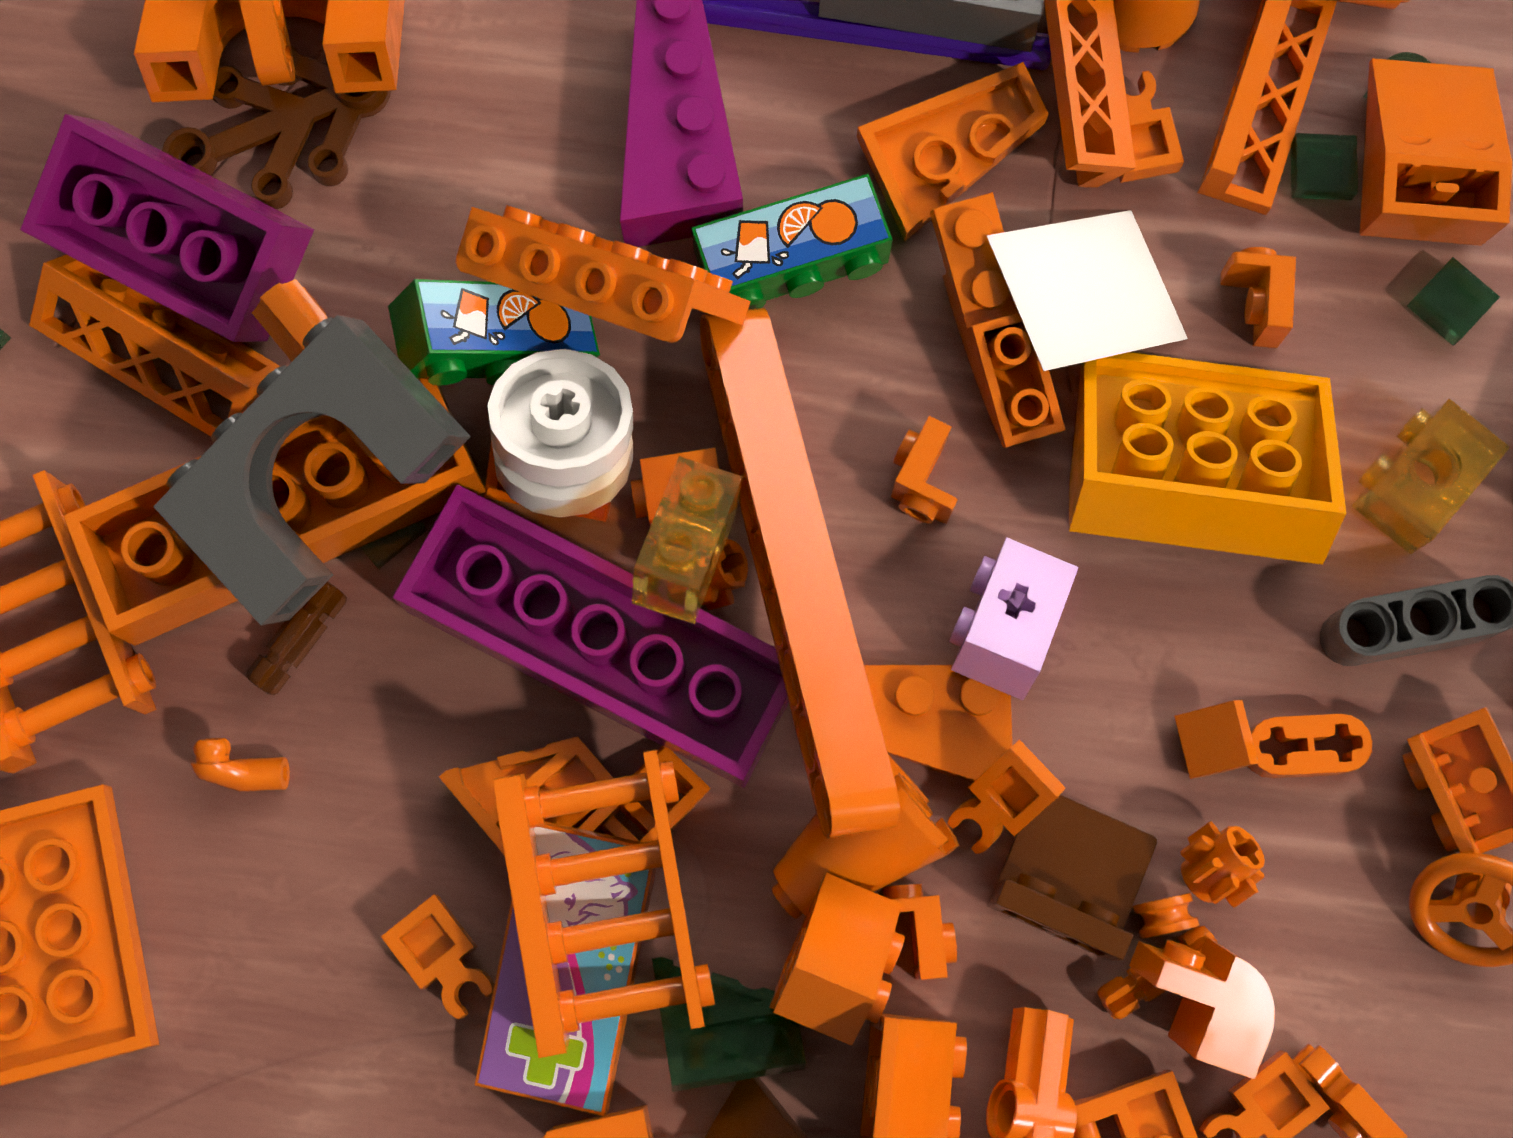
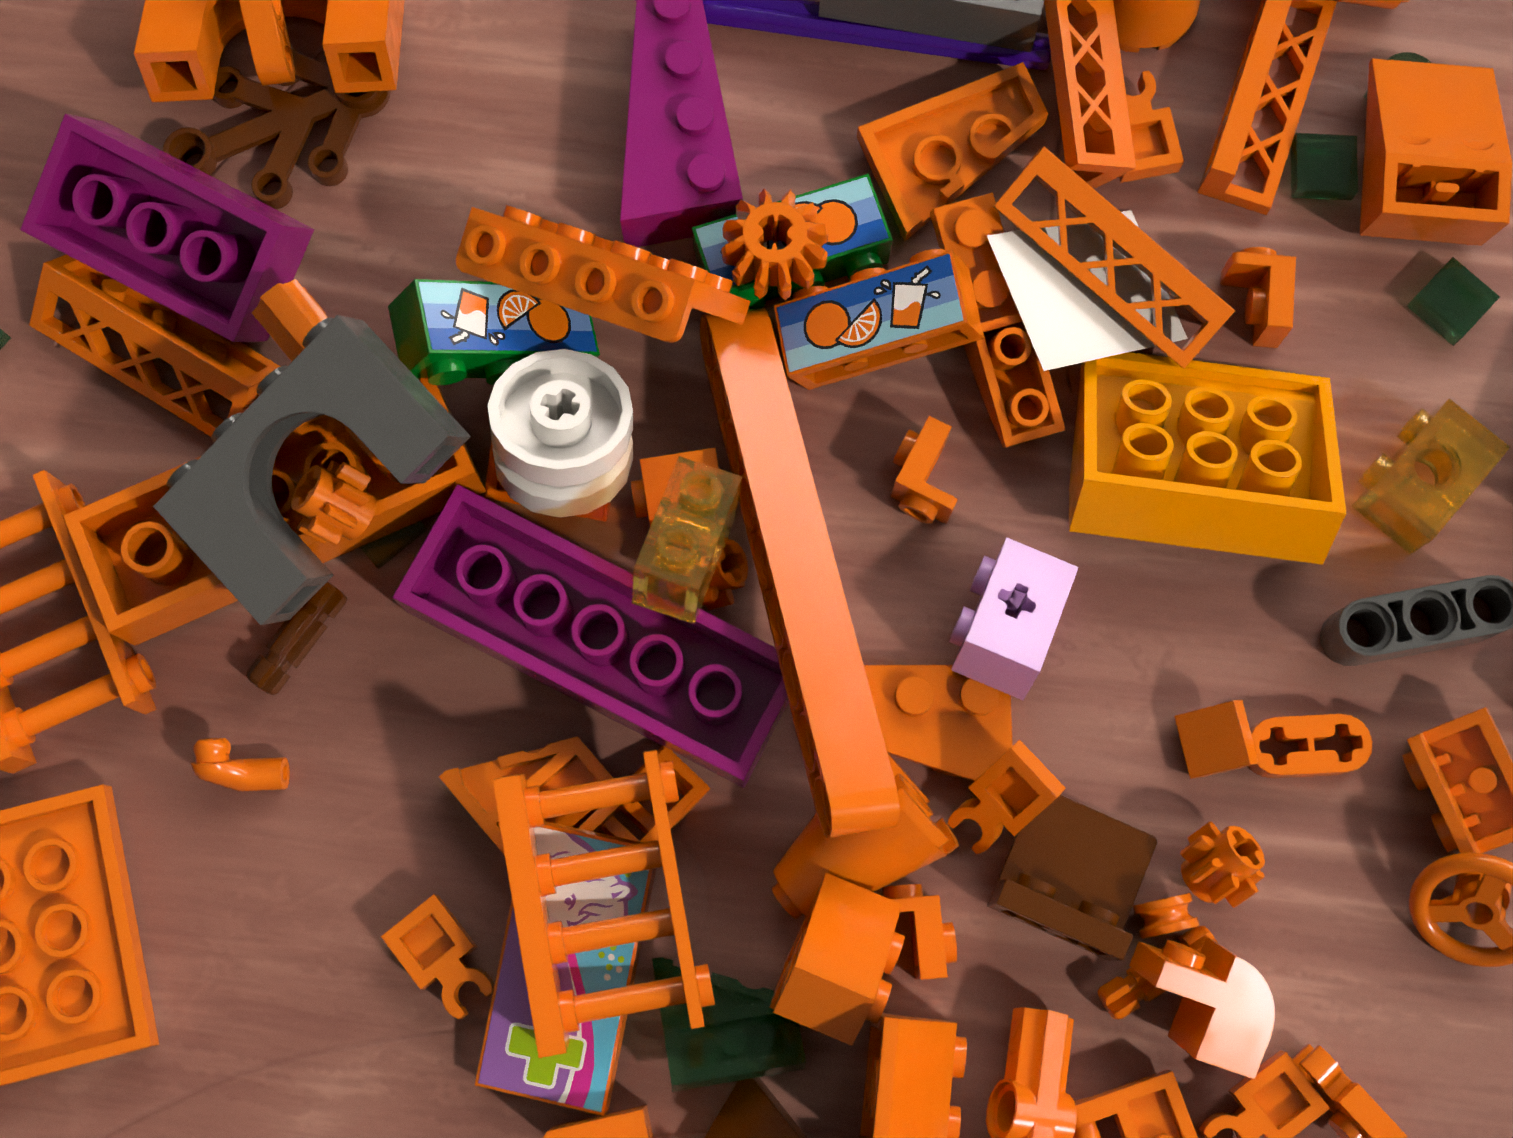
none -> orange gear [291,461,377,546]
none -> orange gear [721,188,828,301]
none -> brick [774,249,984,390]
none -> orange fence [993,146,1235,369]

